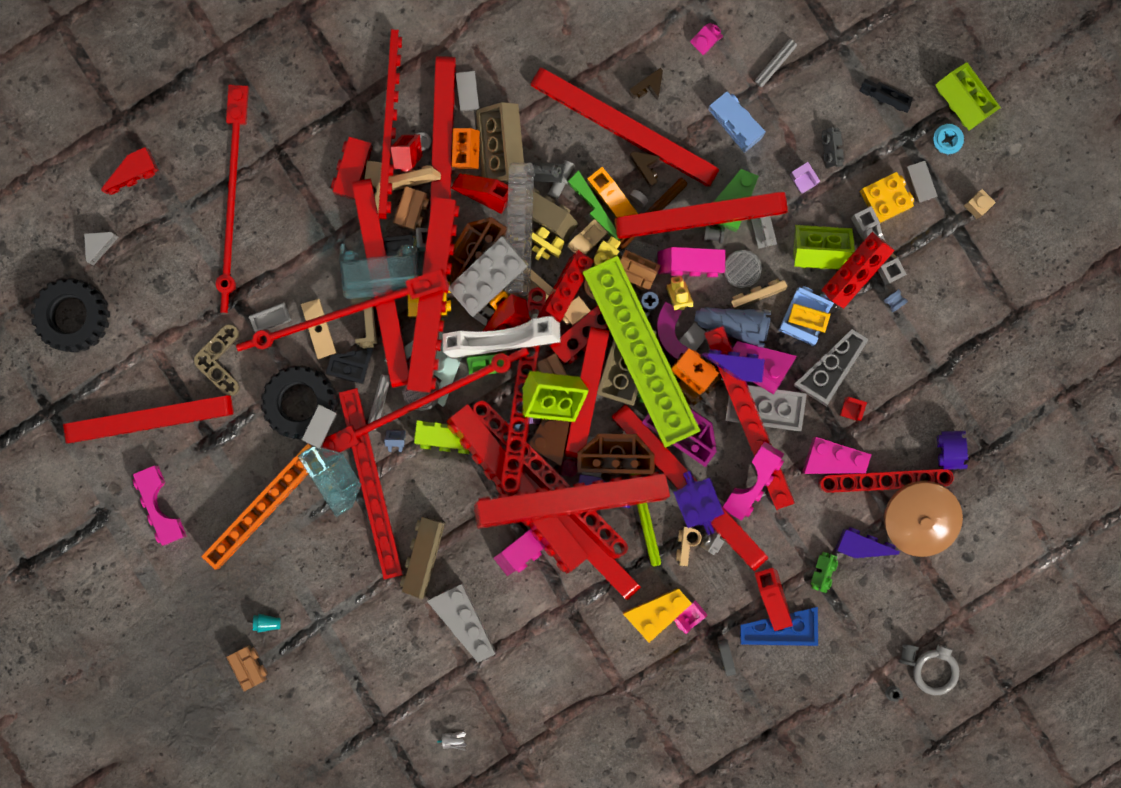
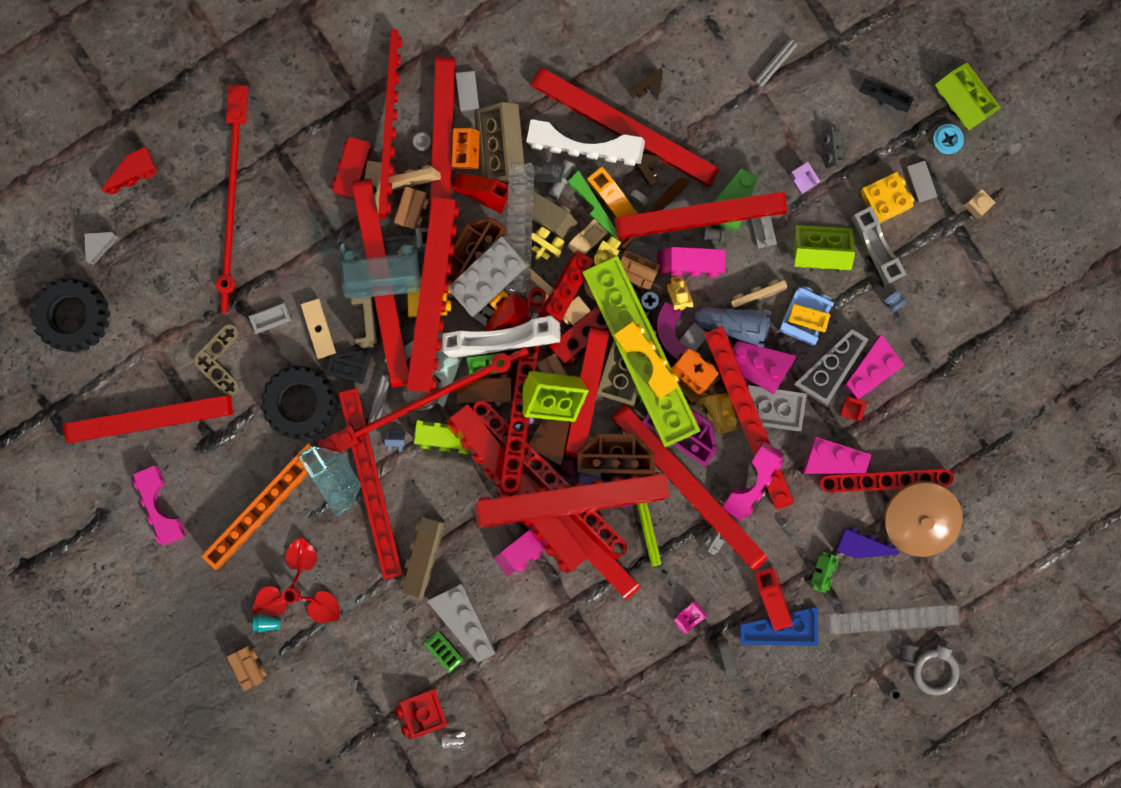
red bar [236,269,449,352] -> none
light grey tile [302,405,337,448] -> none
red brick [391,134,423,171] -> none
yellow wedge [622,588,692,642] -> none
dark purple plate [673,471,724,536] -> none
tan plate [676,526,701,566] -> none
dark pink bracket [690,23,723,55] -> none
dark purple slope [703,349,765,383] -> none
light blue wedge [708,91,766,153] -> none
tile [724,250,762,288] -> none
red brick [821,232,895,309] -> none
dark purple brick [937,430,968,470] -> none
none -> red plant [251,537,340,623]
none -> red plate [394,689,448,739]
none -> bright green slope [424,631,464,673]
none -> reddish brown wedge [457,375,523,404]
none -> white arch [526,119,645,166]
none -> yellow arch [614,322,680,400]
none -> clear yellow wing [698,393,739,434]
none -> clear beam [826,604,960,634]
none -> dark pink wedge [843,334,904,399]

